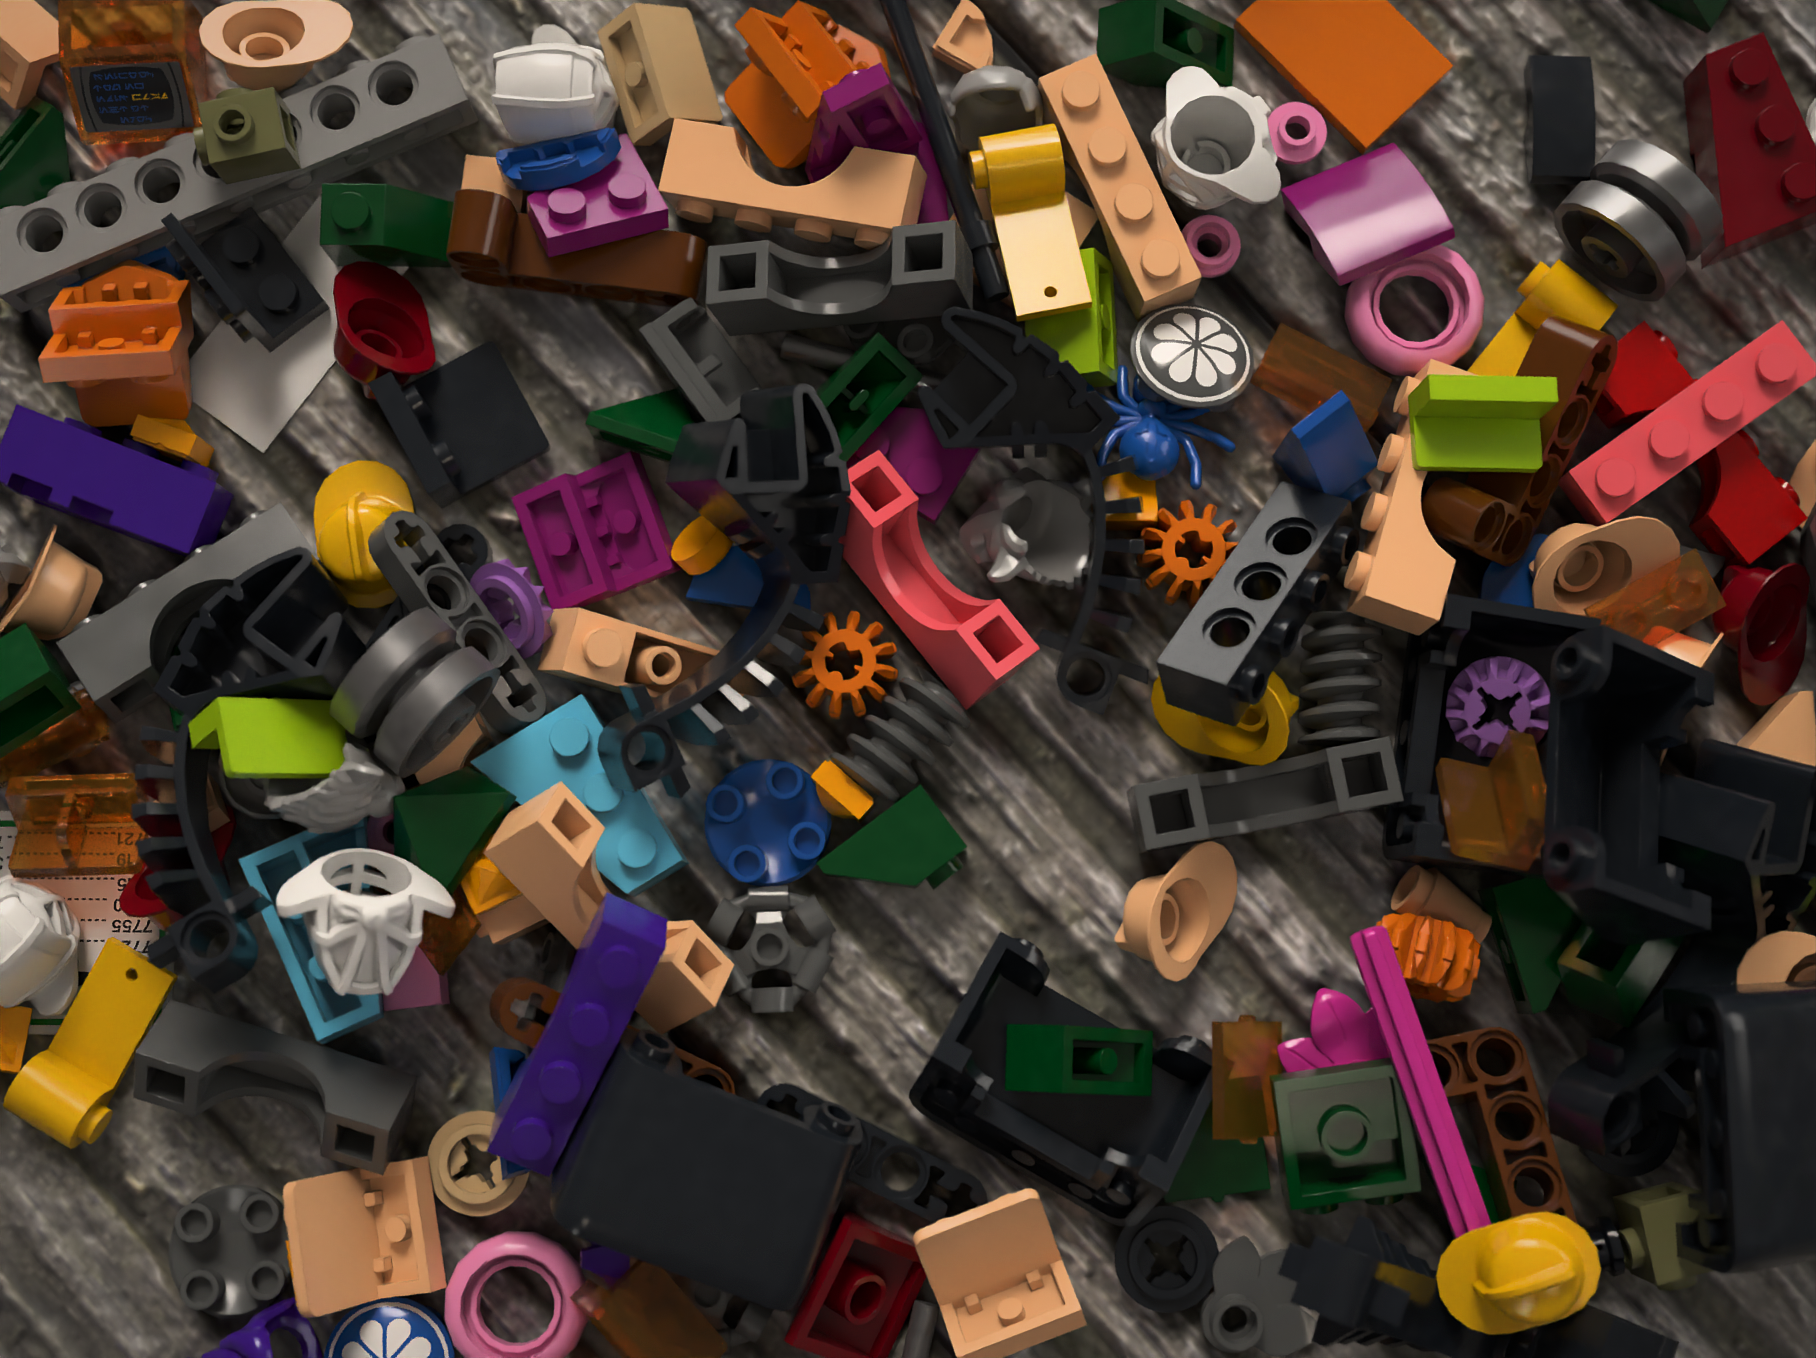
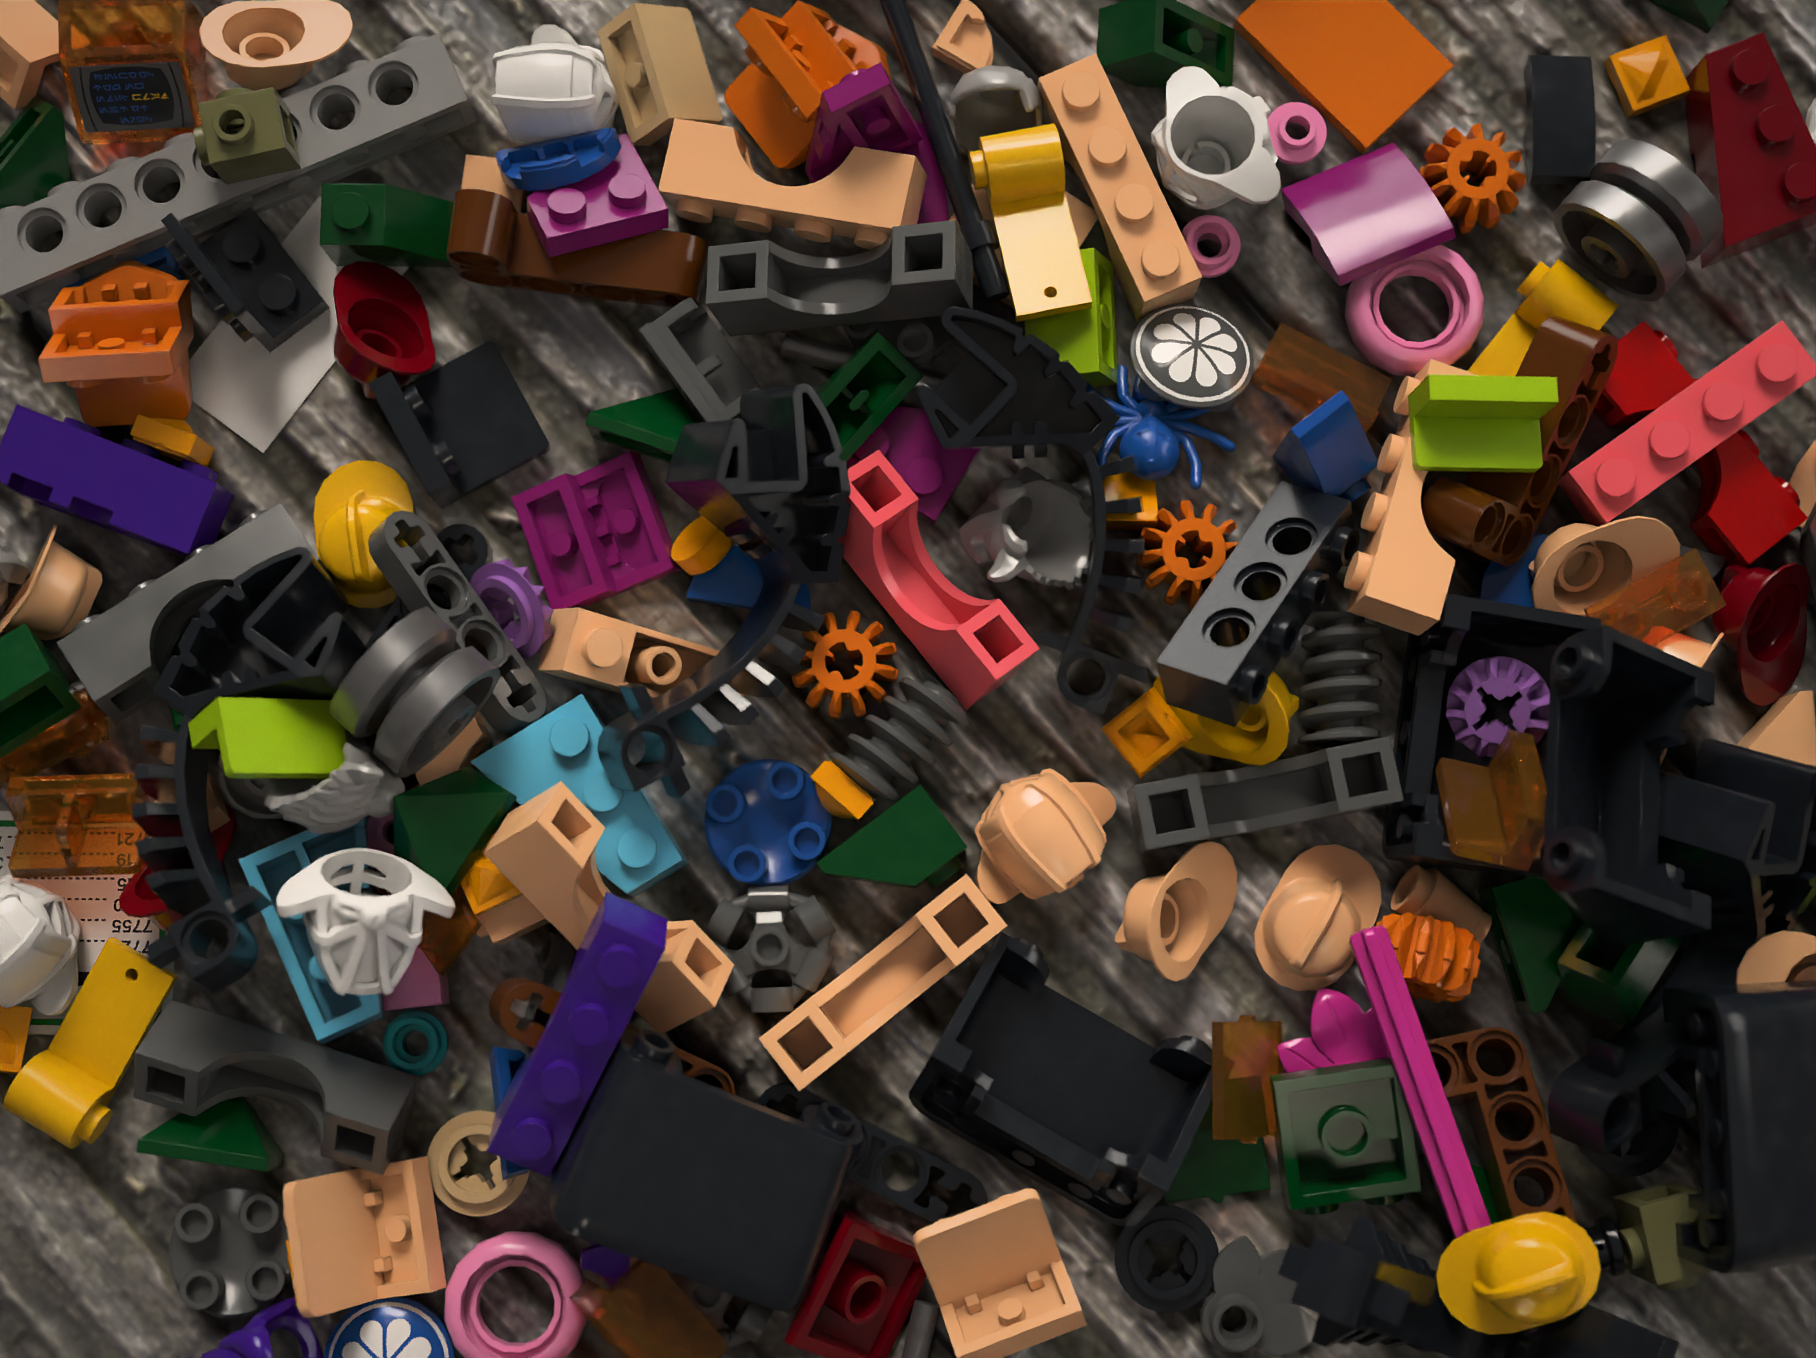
dark green slope [1005,1024,1153,1096] -> none
none -> dark green slope [136,1097,285,1172]
none -> teal plate [383,1011,449,1076]
none -> light nougat arch [759,874,1007,1091]
none -> light nougat piece [975,769,1117,904]
none -> light orange tile [1101,687,1193,779]
none -> light nougat piece [1254,844,1382,991]
none -> orange gear [1419,123,1527,234]
none -> light orange tile [1604,35,1690,119]

